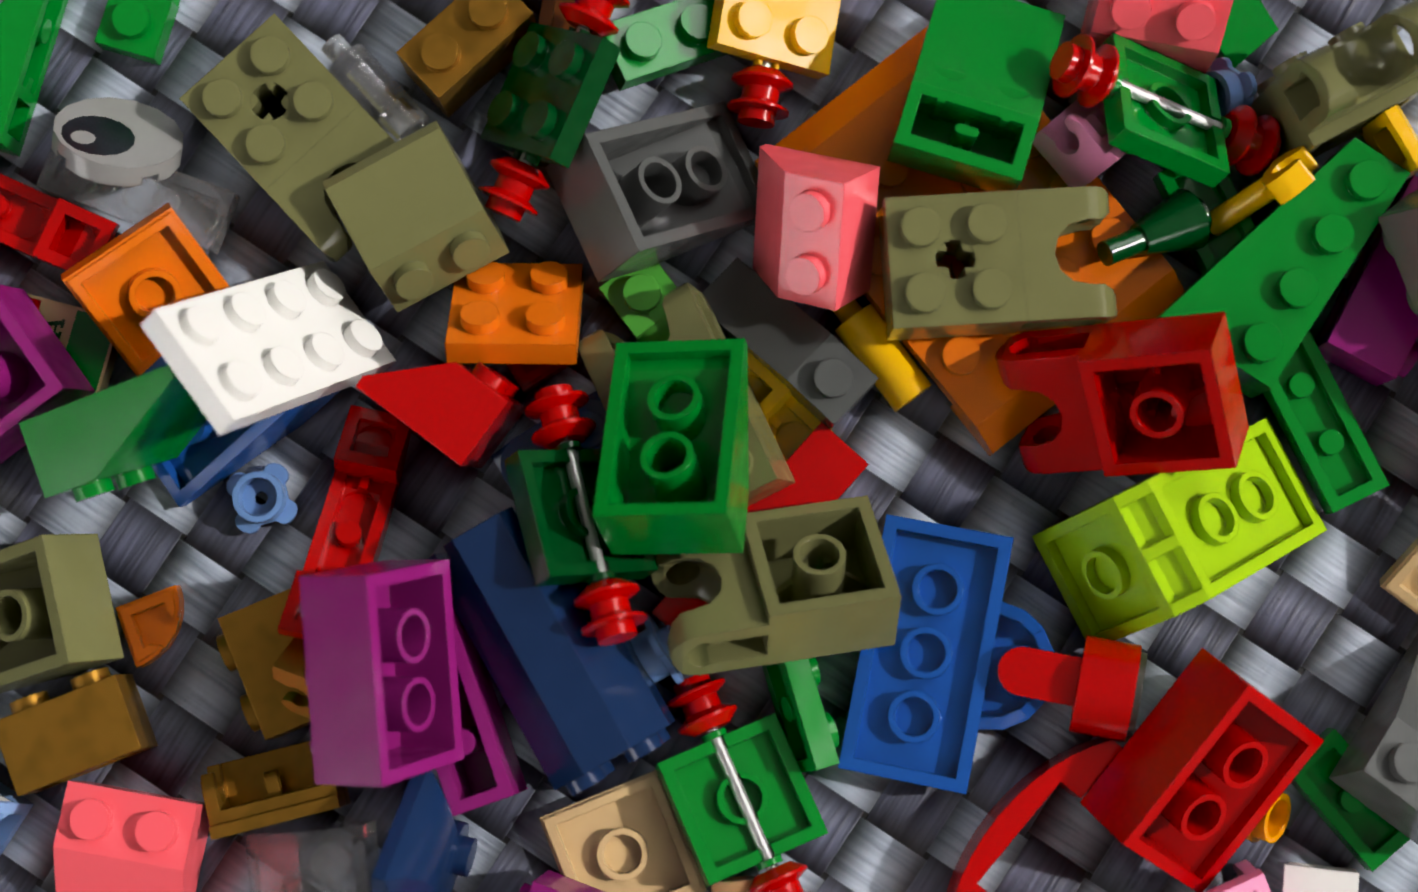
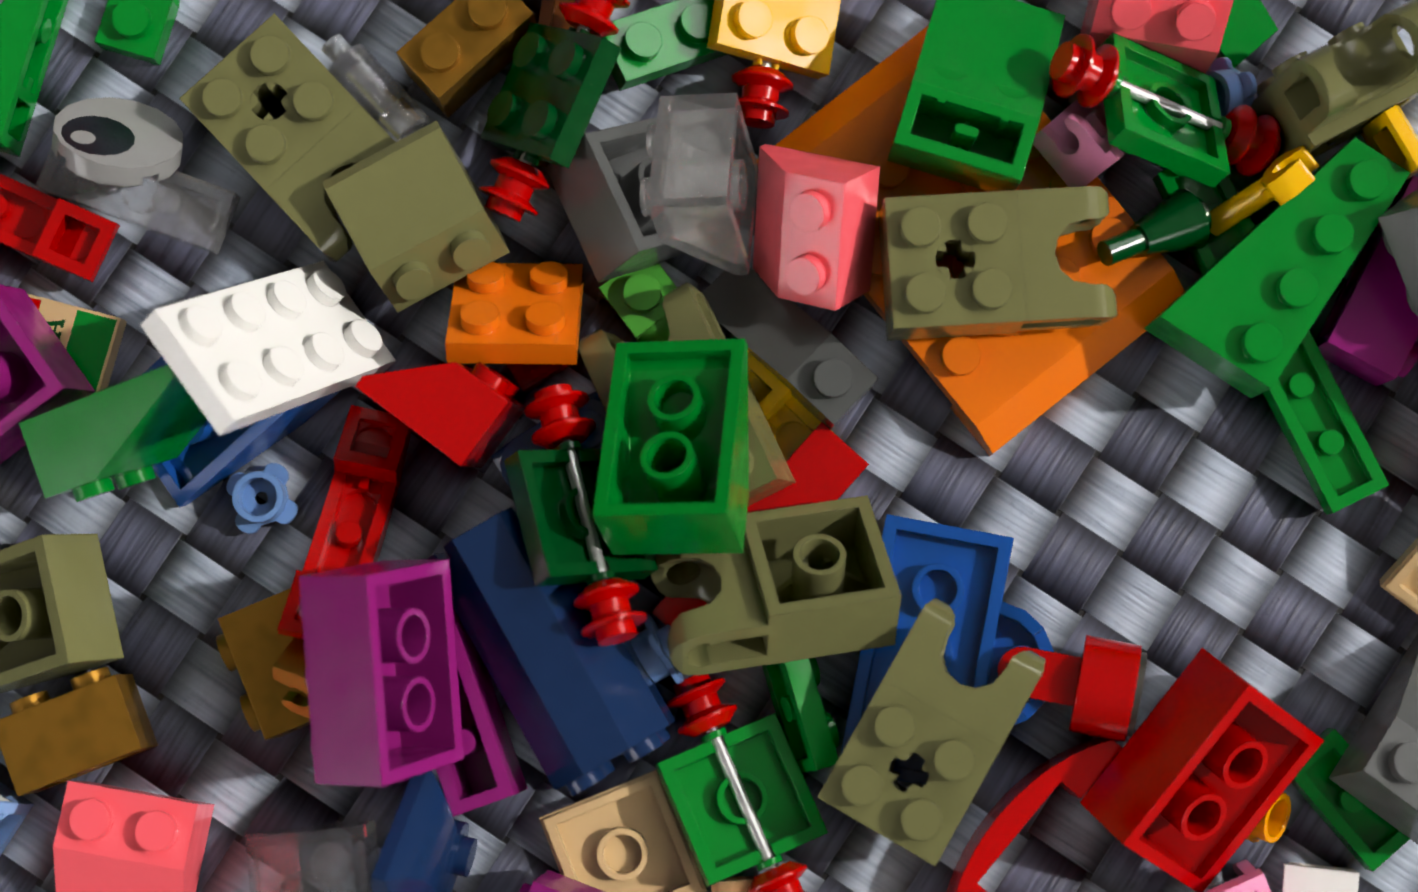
orange tile [61,202,231,376] -> none
orange tile [115,585,184,668] -> none
pearl gold hinge [200,741,351,840] -> none
yellow cylinder [833,300,932,412] -> none
red brick [995,311,1249,477] -> none
lime bracket [1032,417,1327,640] -> none
none -> clear slope [639,93,758,275]
none -> olive brick [817,598,1045,866]

